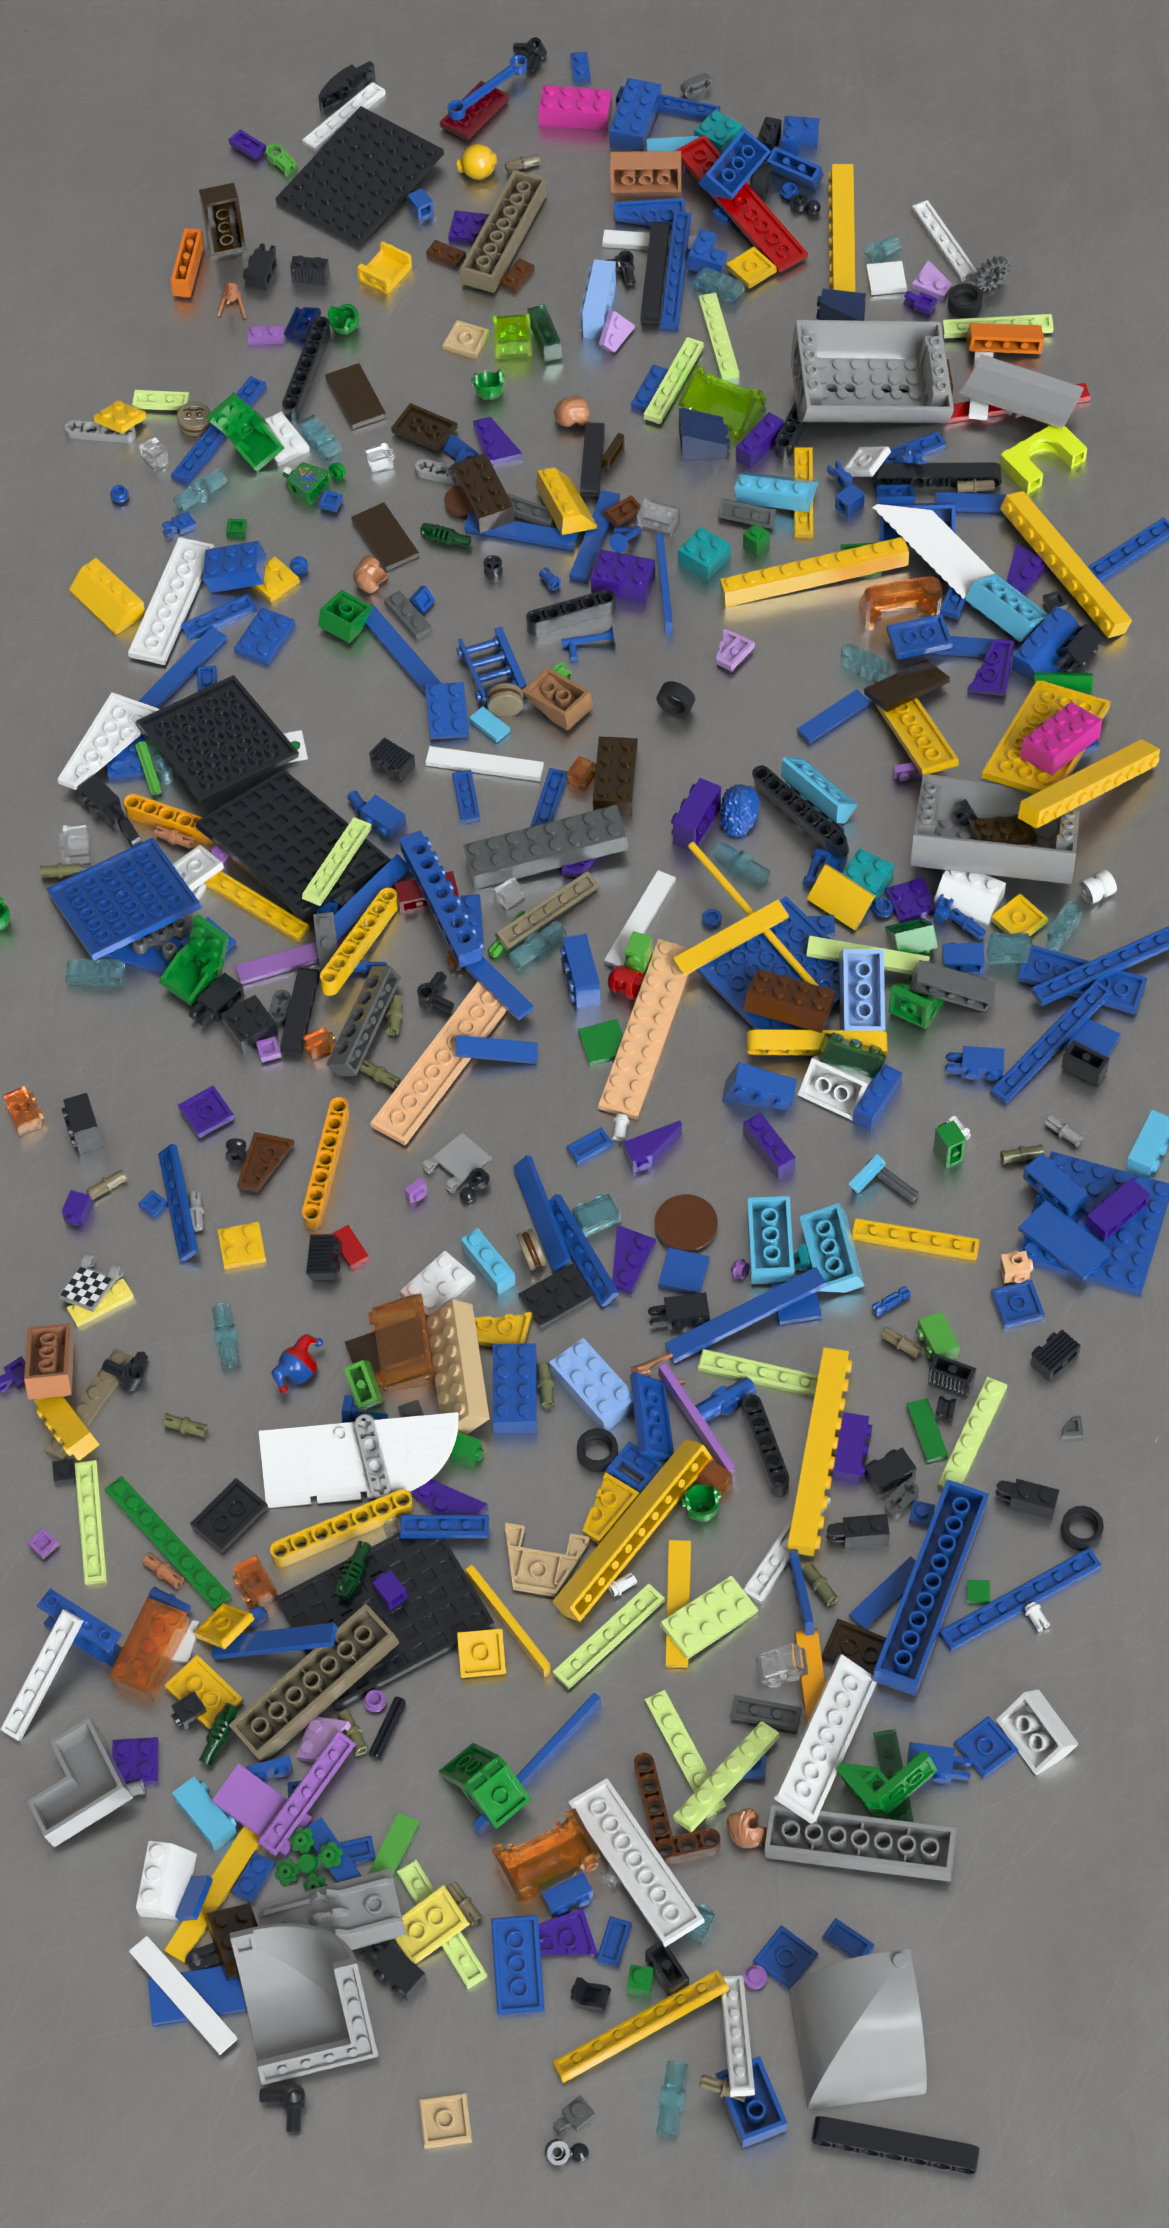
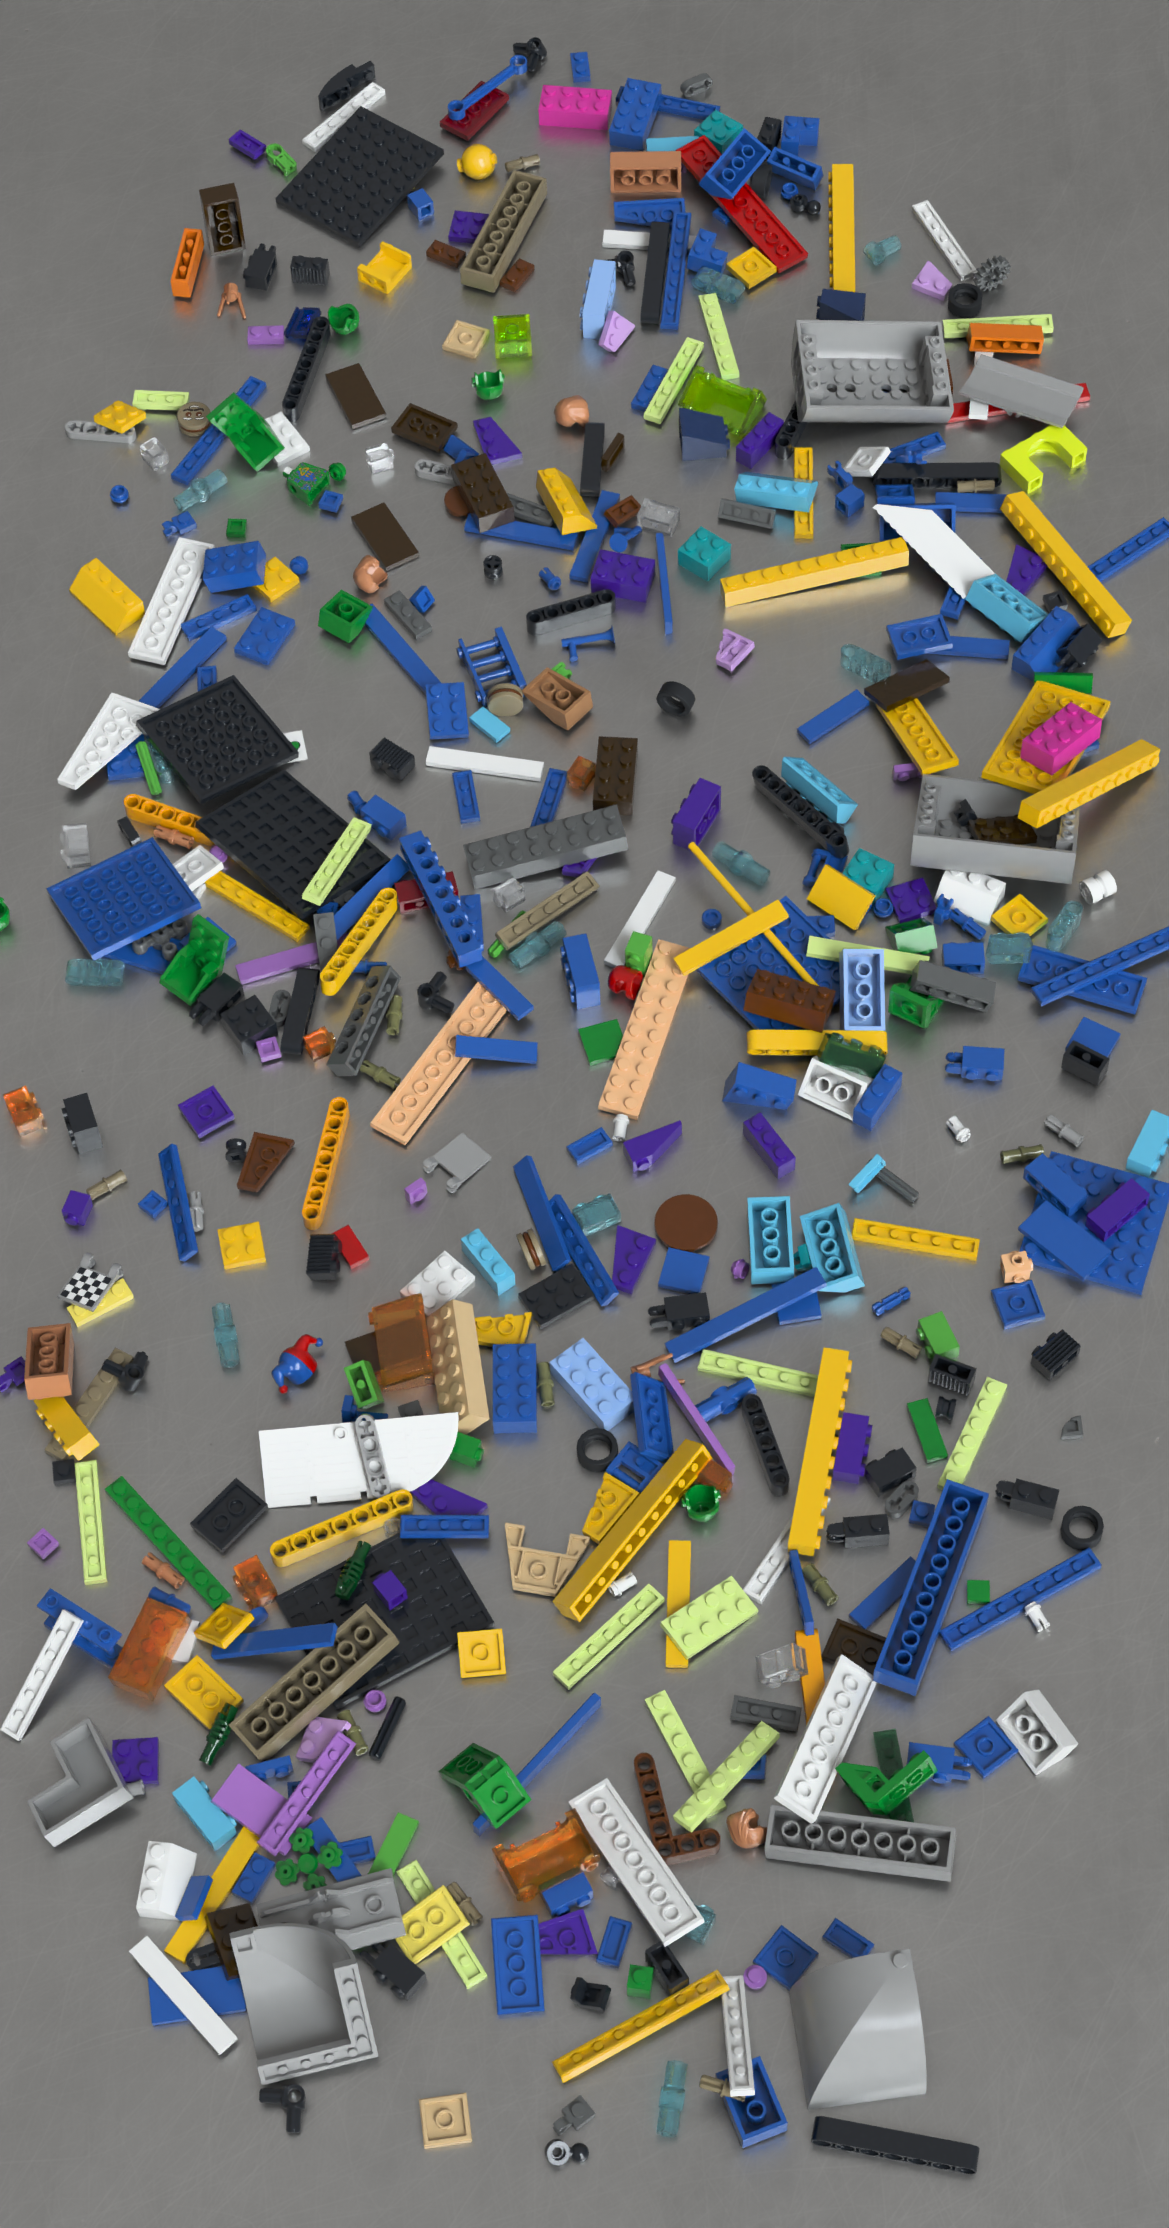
olive pin [40,863,81,879] -> none
black hinge [77,774,125,826] -> none
olive pin [162,1413,208,1438] -> none
black bracket [171,1691,207,1731] -> none
clear light blue beam [298,415,342,461] -> none
dark green hinge [420,523,472,548] -> none
black plate [459,1168,490,1204] -> none
yellow tile [465,1565,551,1678] -> none
clear green brick [527,304,562,362] -> none
blue piece [720,784,760,837] -> none
green brick [743,523,770,558] -> none
clear orange windscreen [859,576,942,631] -> none
white tile [866,261,907,295] -> none
dark purple plate [903,291,937,315] -> none
green brick [933,1120,966,1169] -> none
dark purple wing [967,639,1015,696] -> none
blue tile [990,980,1112,1105] -> none

